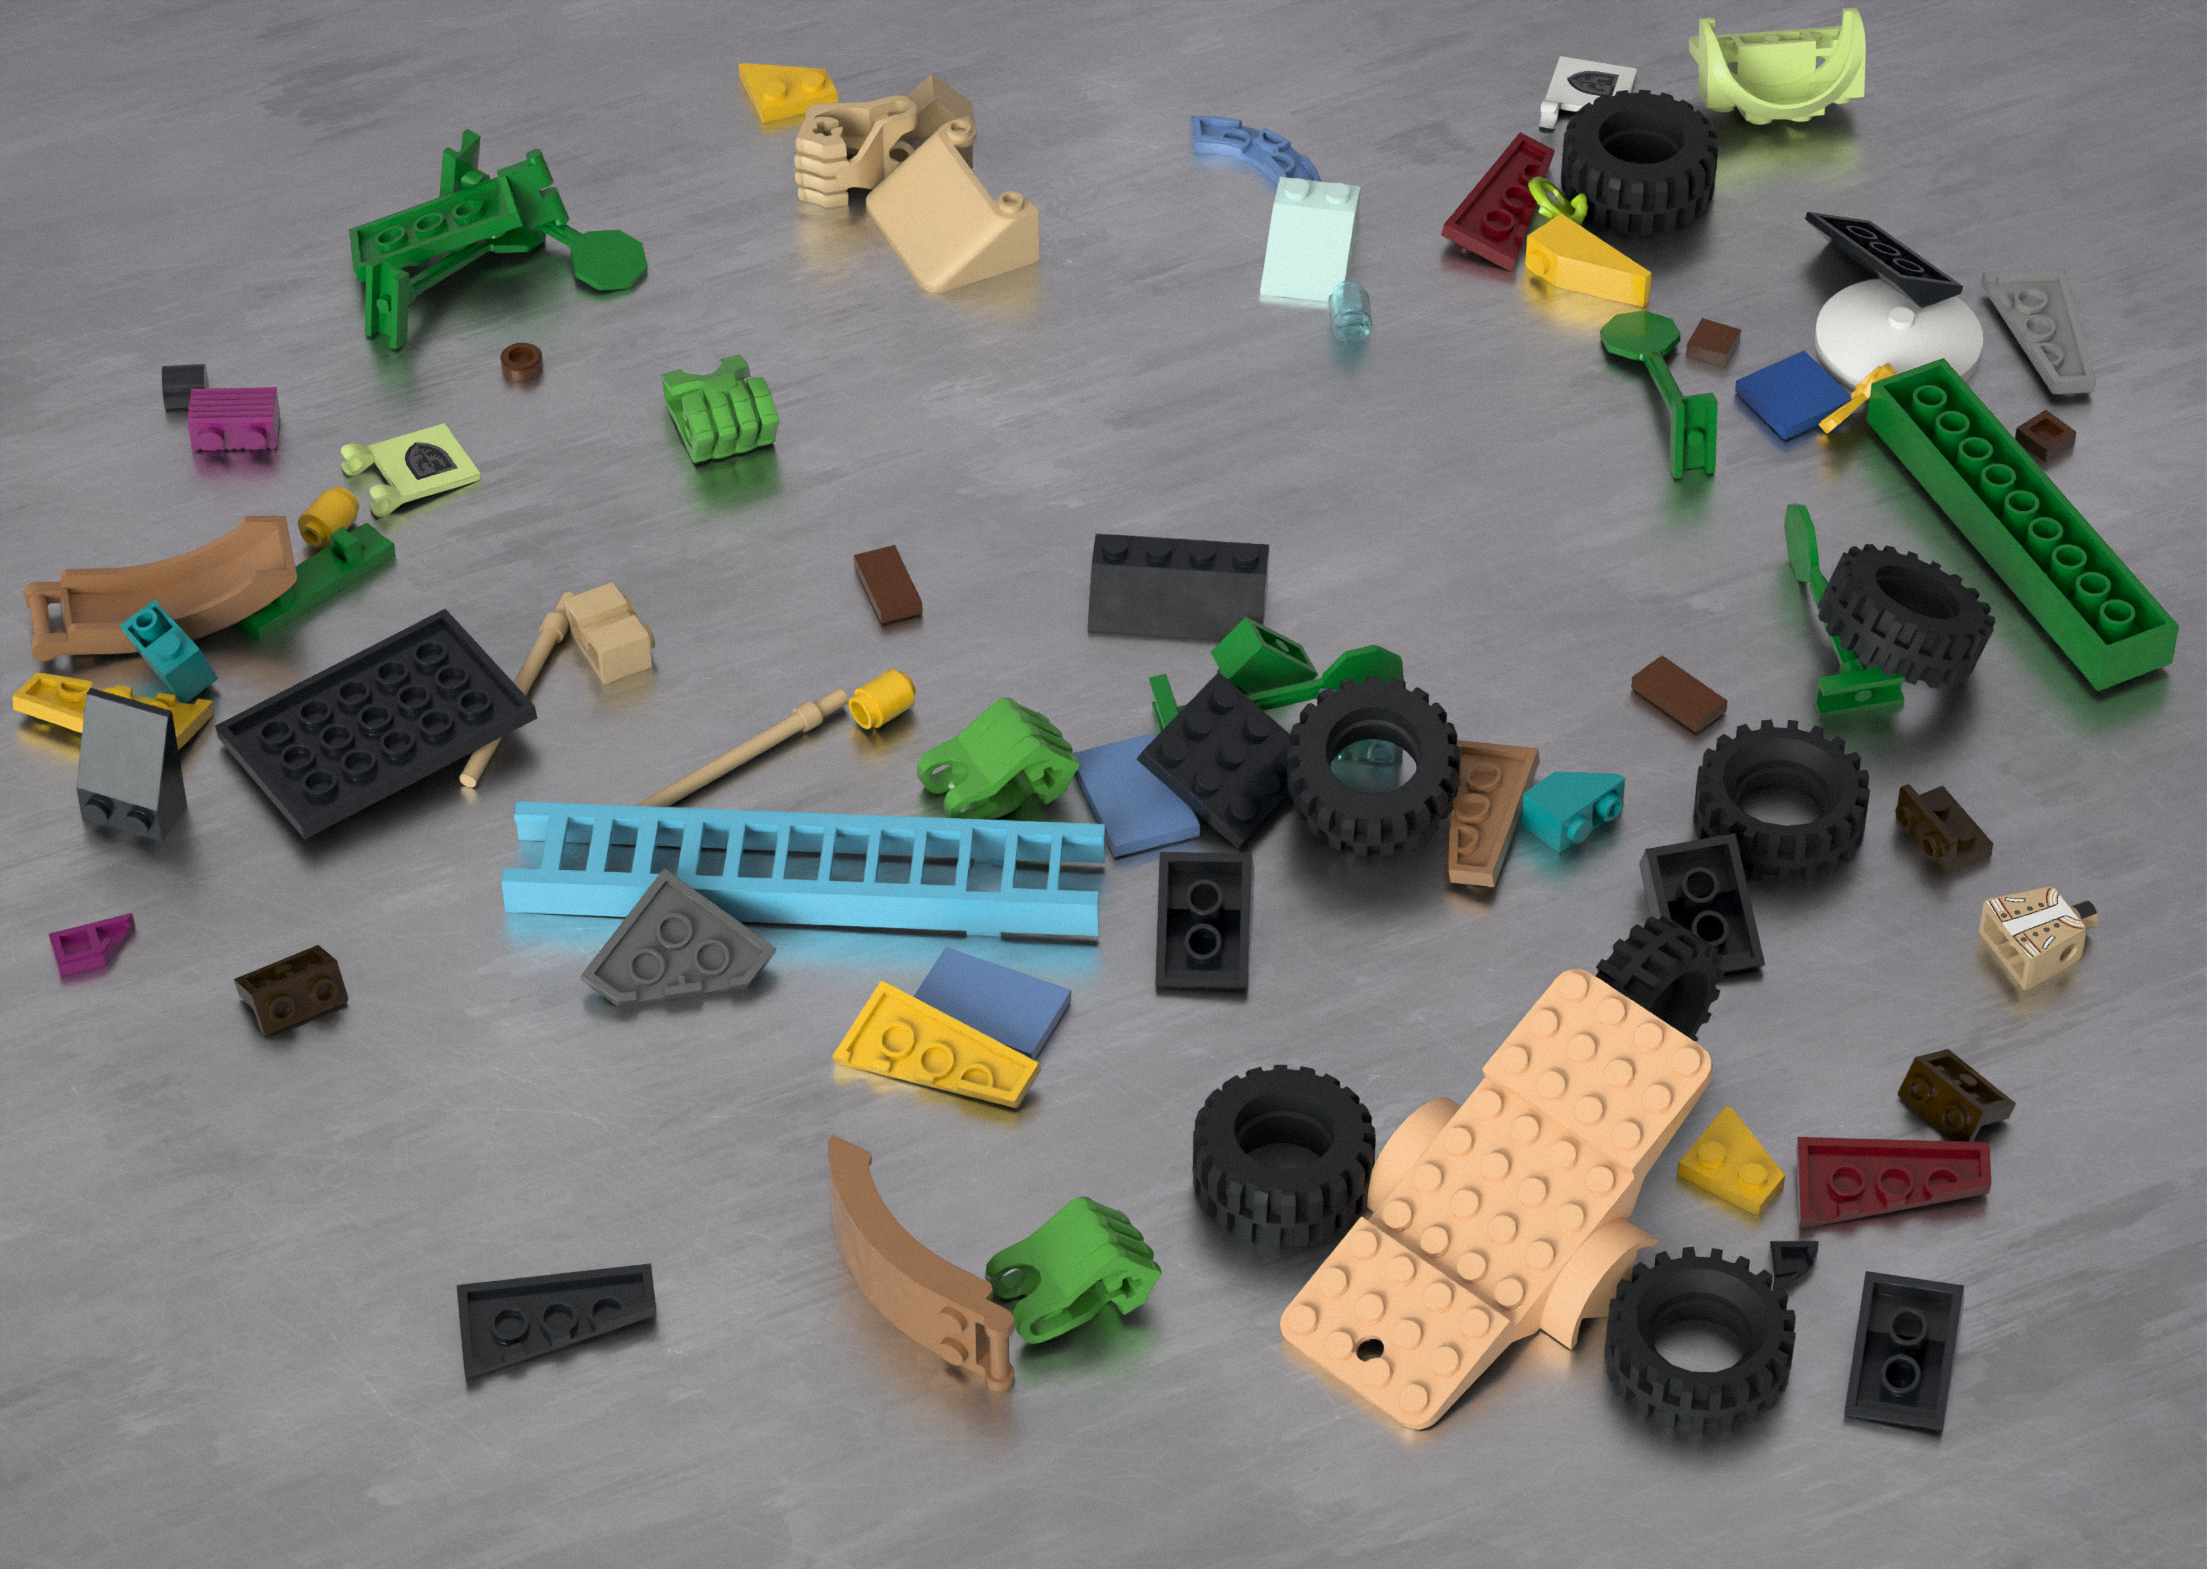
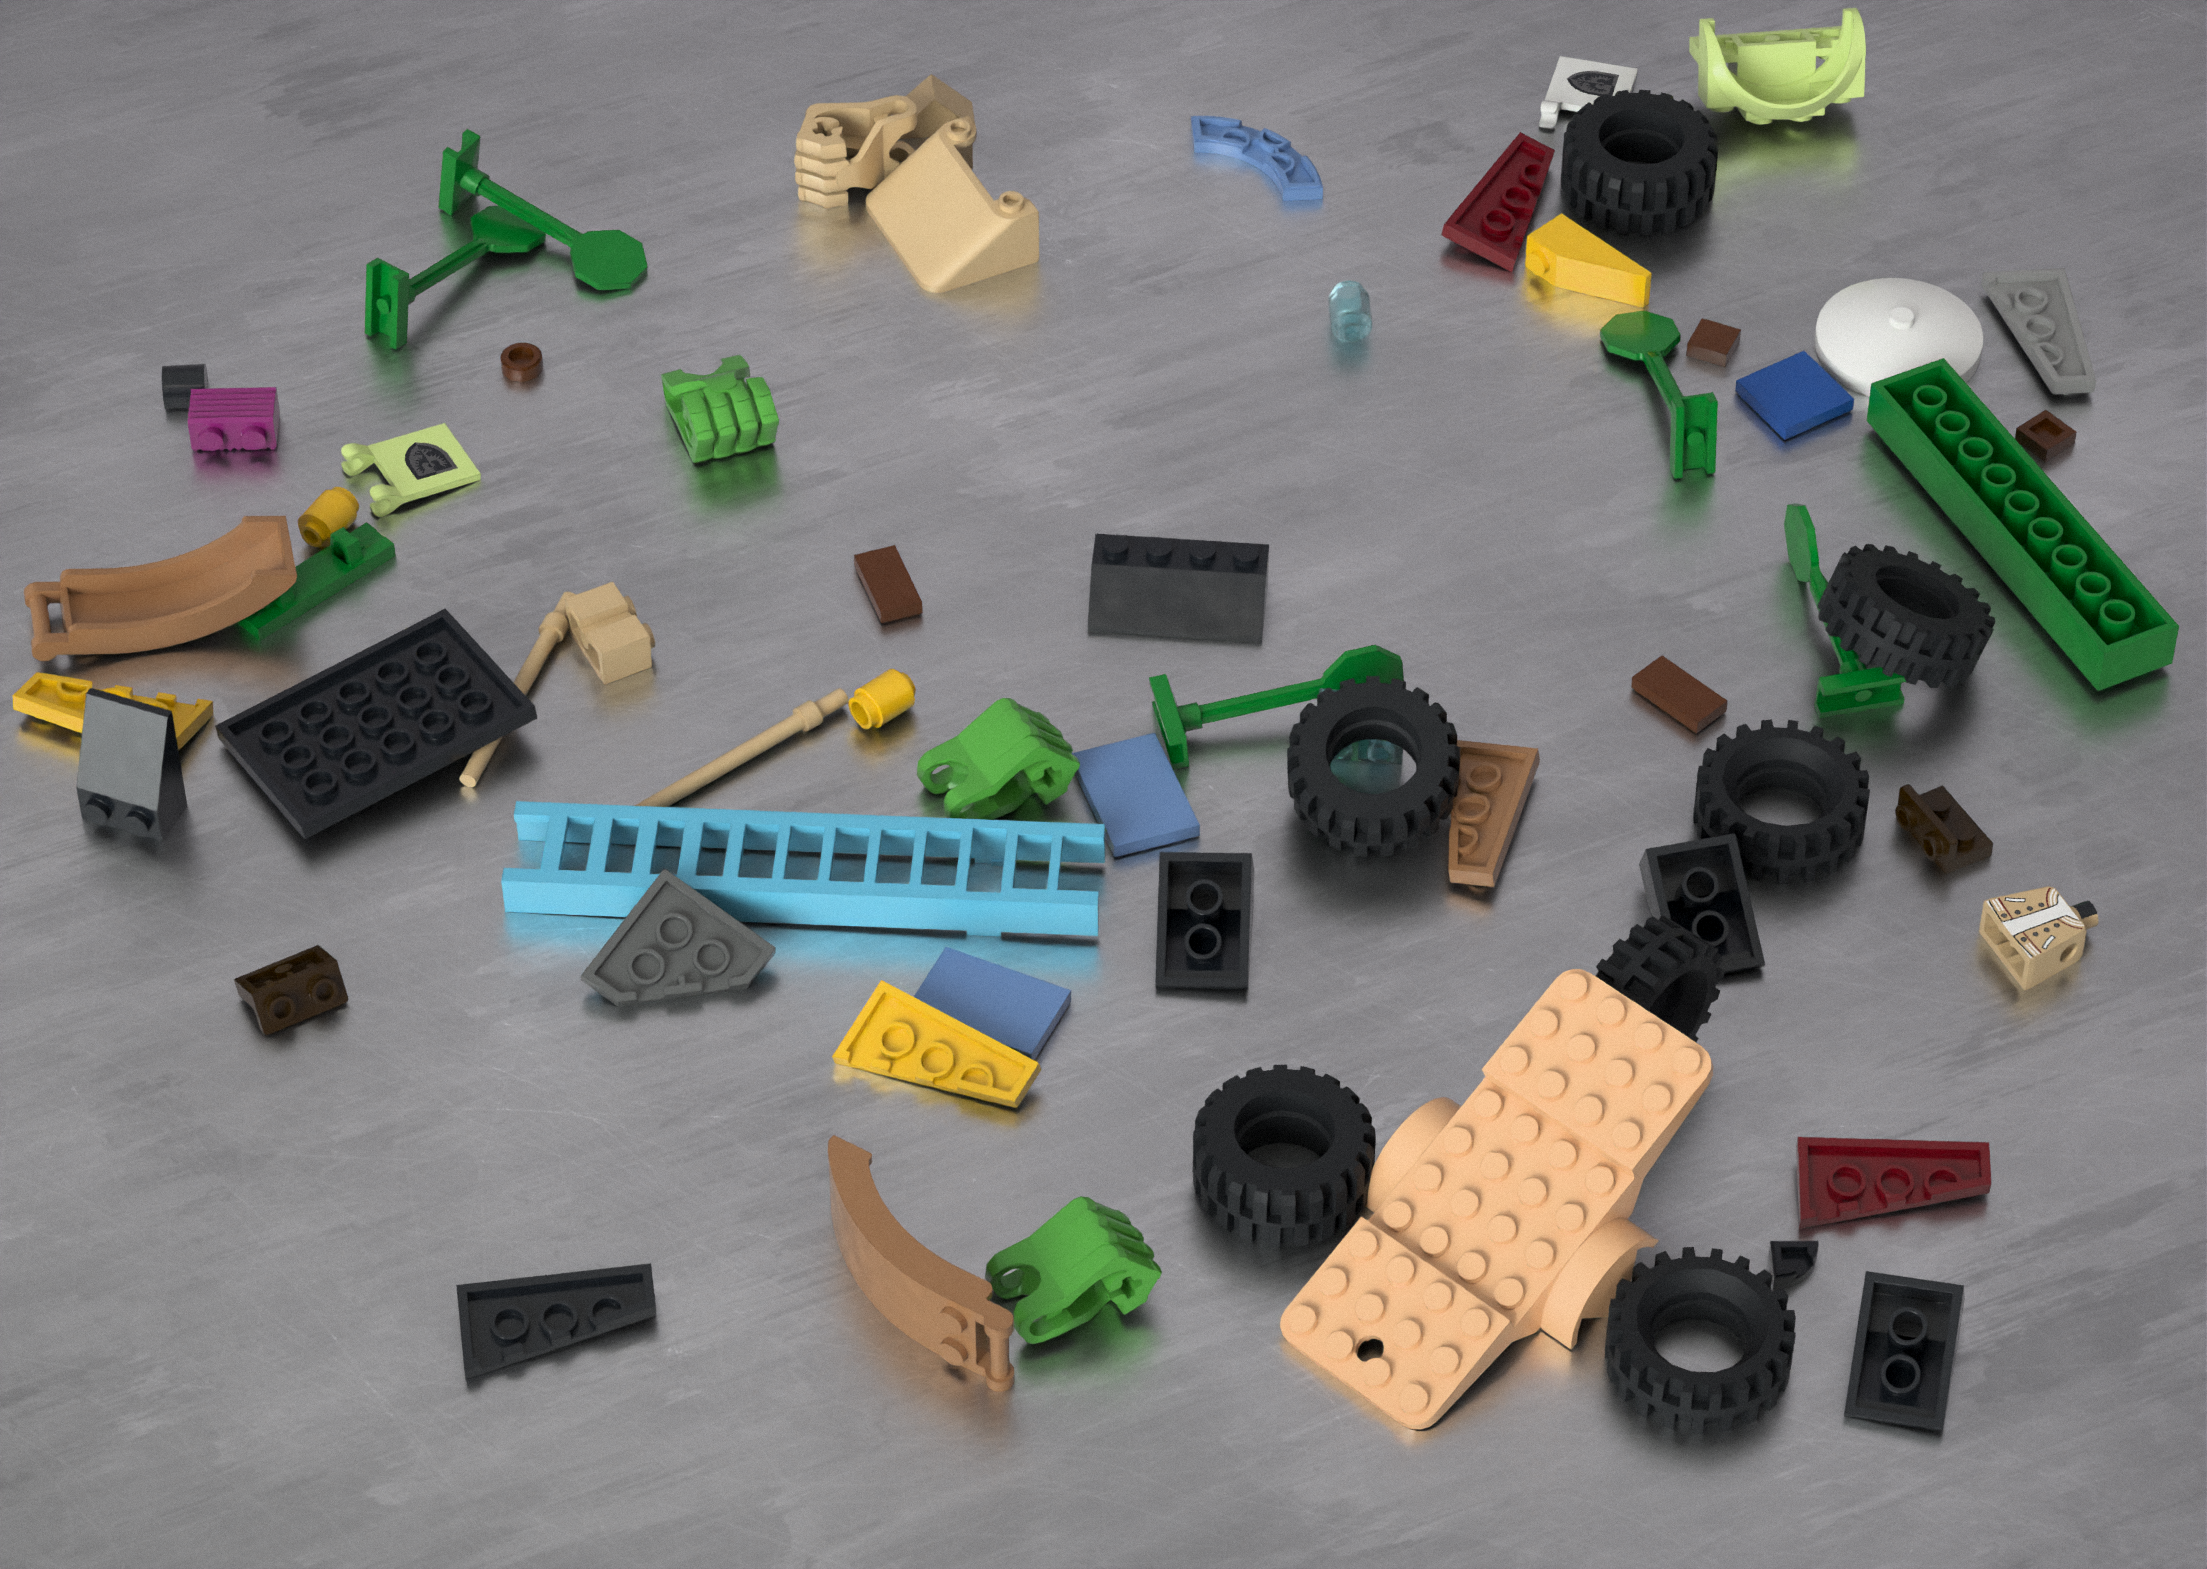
magenta tile [49,913,135,977] -> none
teal slope [119,599,218,703] -> none
green hinge [349,149,570,283] -> none
yellow wing [738,63,838,123] -> none
black plate [1136,672,1290,849] -> none
green slope [1210,617,1318,694] -> none
light aqua slope [1260,177,1361,304] -> none
teal slope [1521,771,1625,854] -> none
lime piece [1528,176,1588,226] -> none
yellow wing [1677,1105,1785,1217] -> none
black slope [1805,212,1963,308] -> none
yellow piece [1818,363,1898,434] -> none
dark brown bracket [1898,1049,2016,1142] -> none

